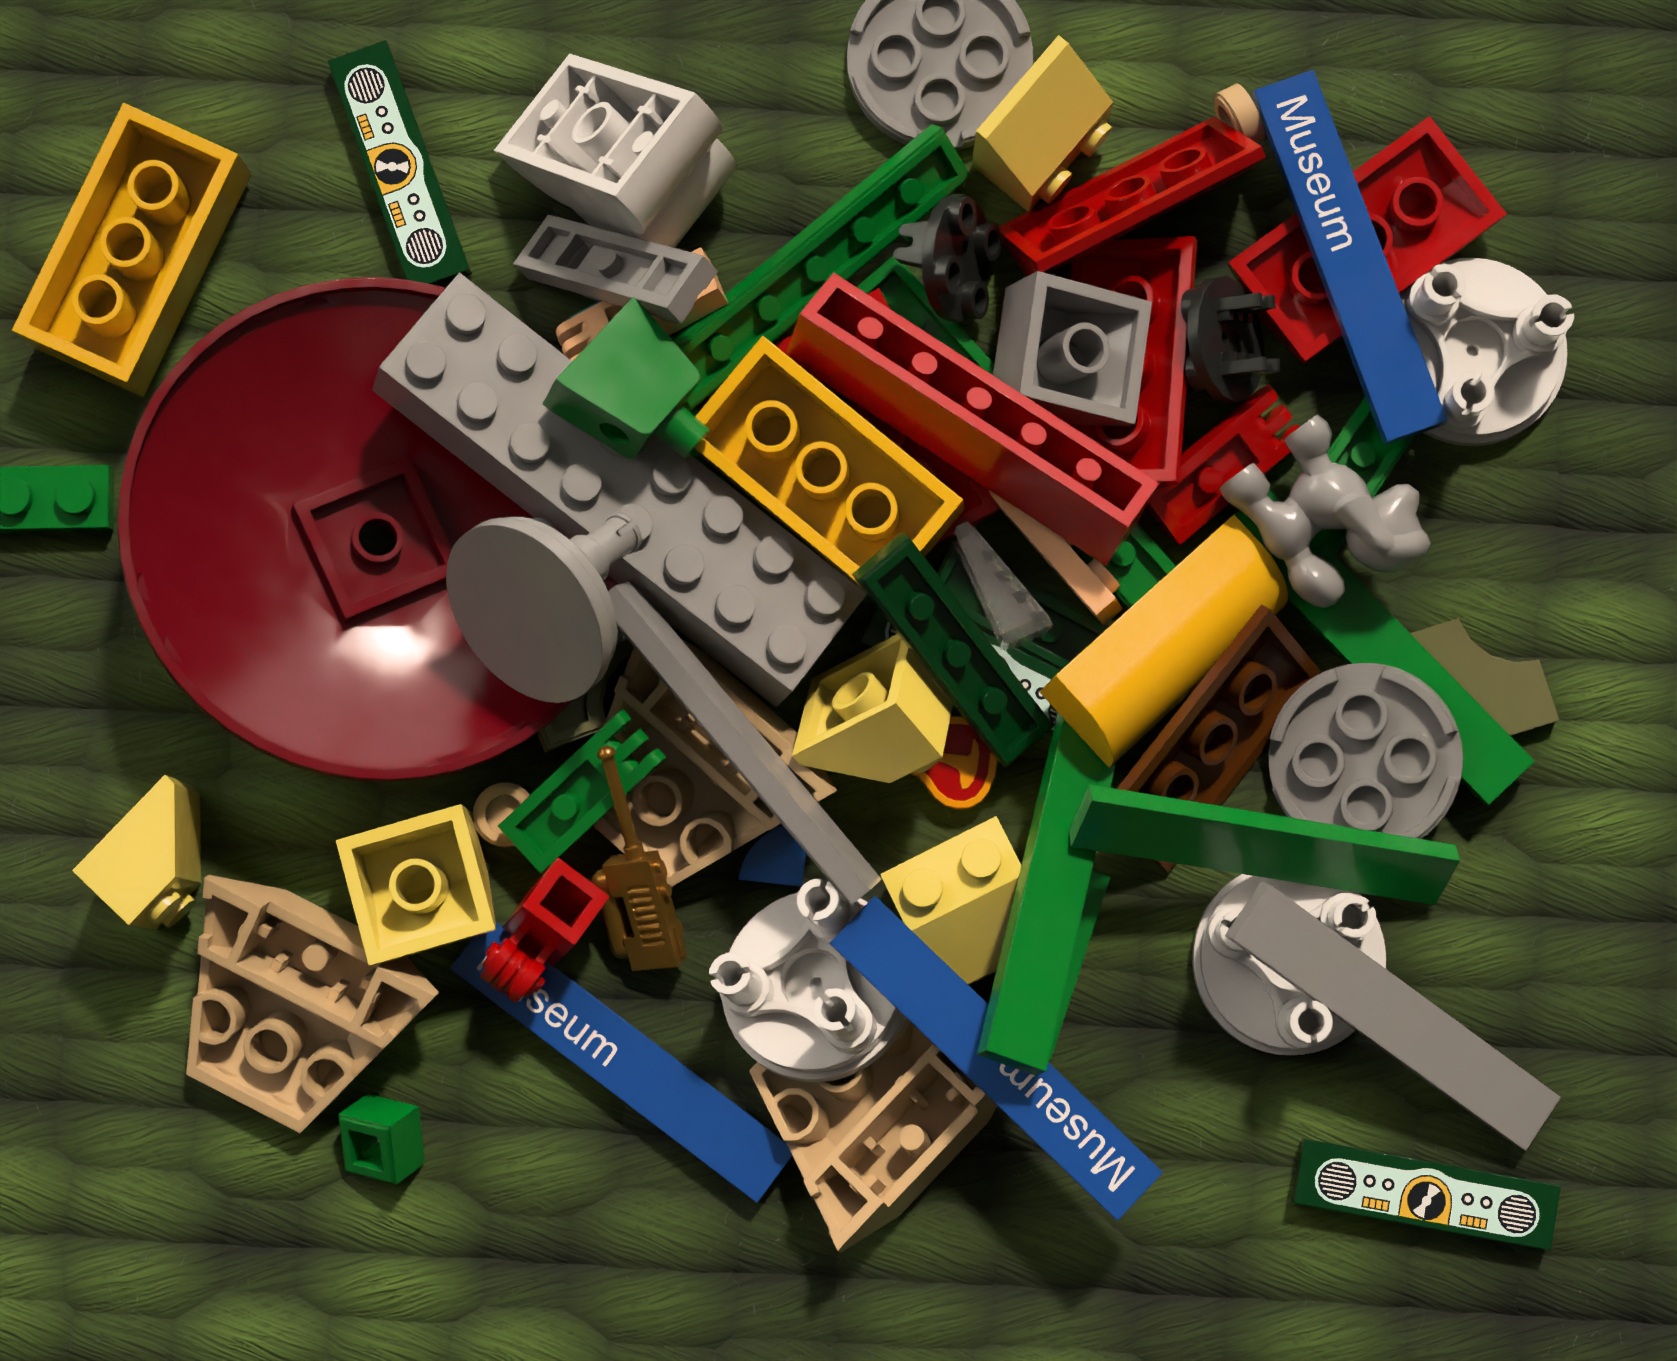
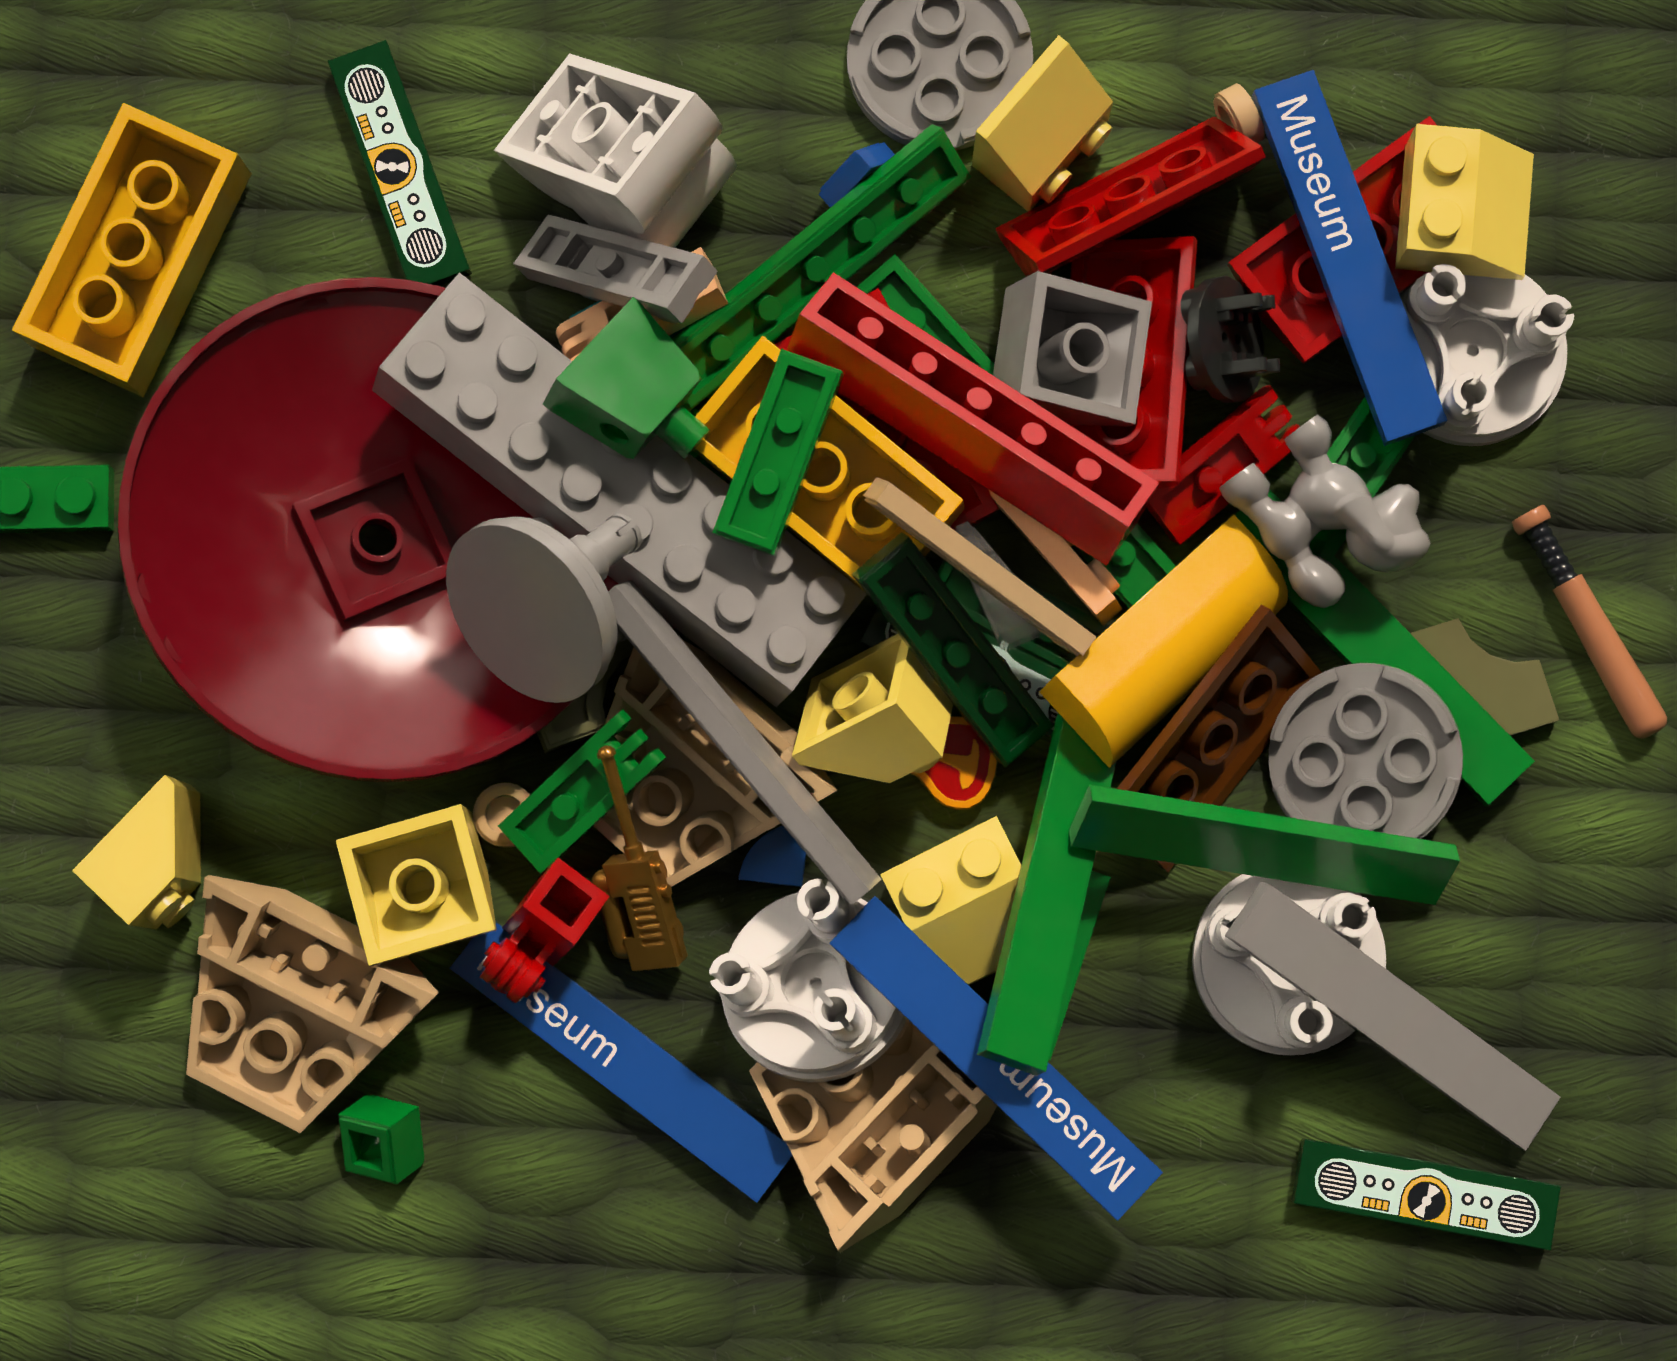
pearl dark grey plate [893,194,1002,322] -> none
none -> green tile [712,349,844,557]
none -> blue tile [819,142,895,207]
none -> tan tile [863,477,1096,656]
none -> light yellow slope [1395,124,1534,280]
none -> nougat piece [1512,505,1667,739]

